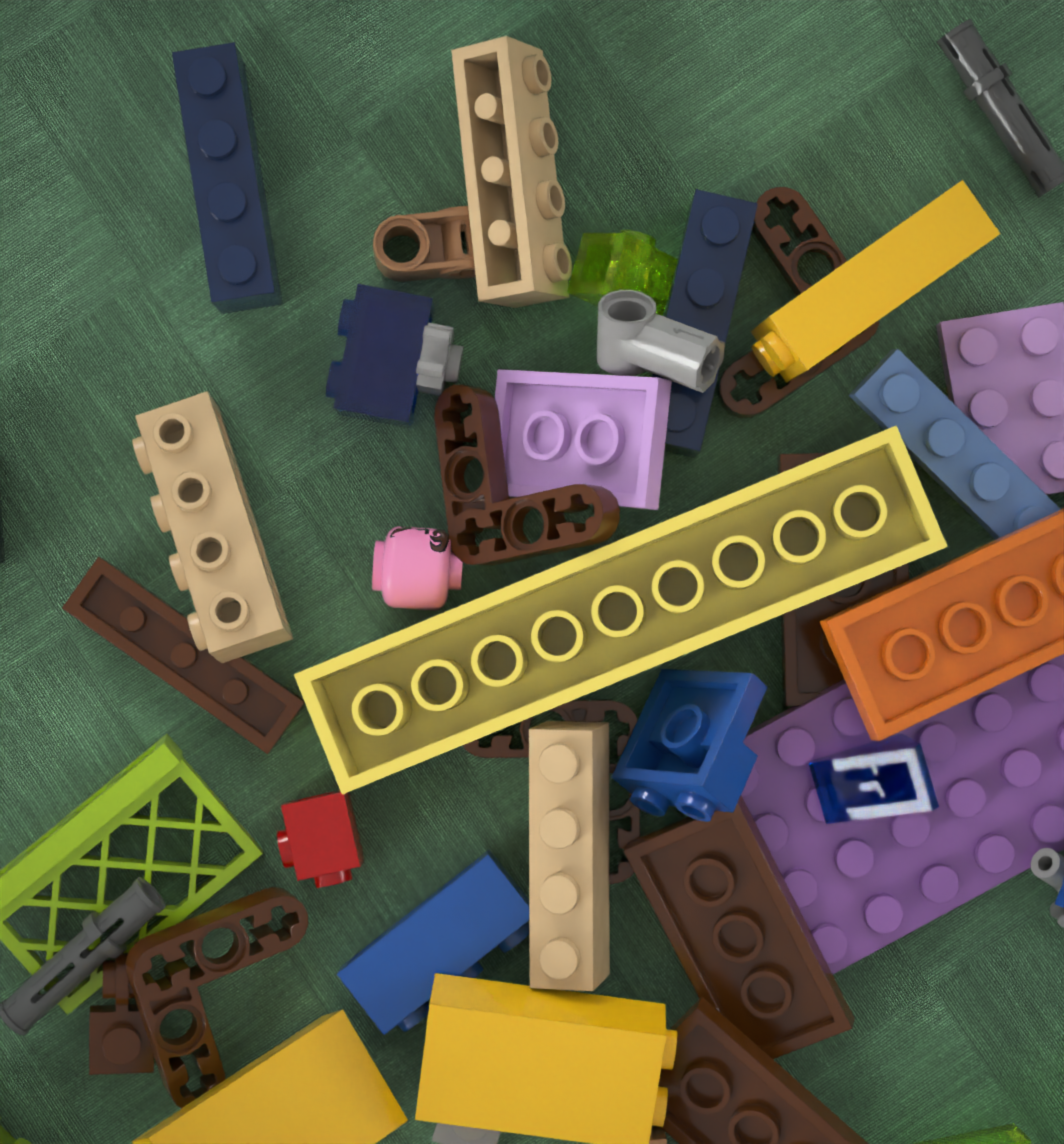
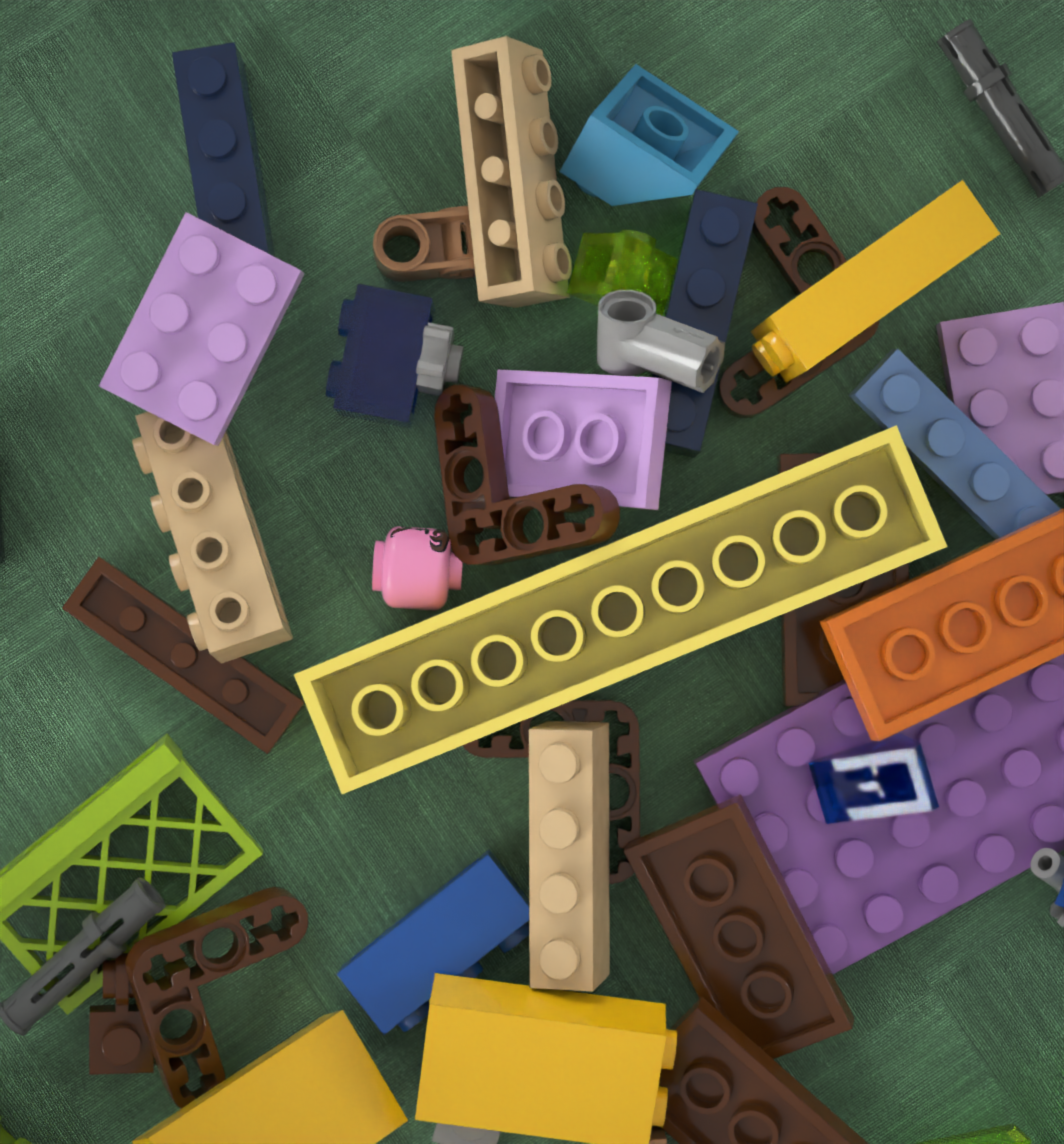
red brick [277,790,365,888] -> none
blue plate [611,669,768,822] -> none
none -> lavender plate [99,212,305,446]
none -> dark azure slope [559,64,739,206]

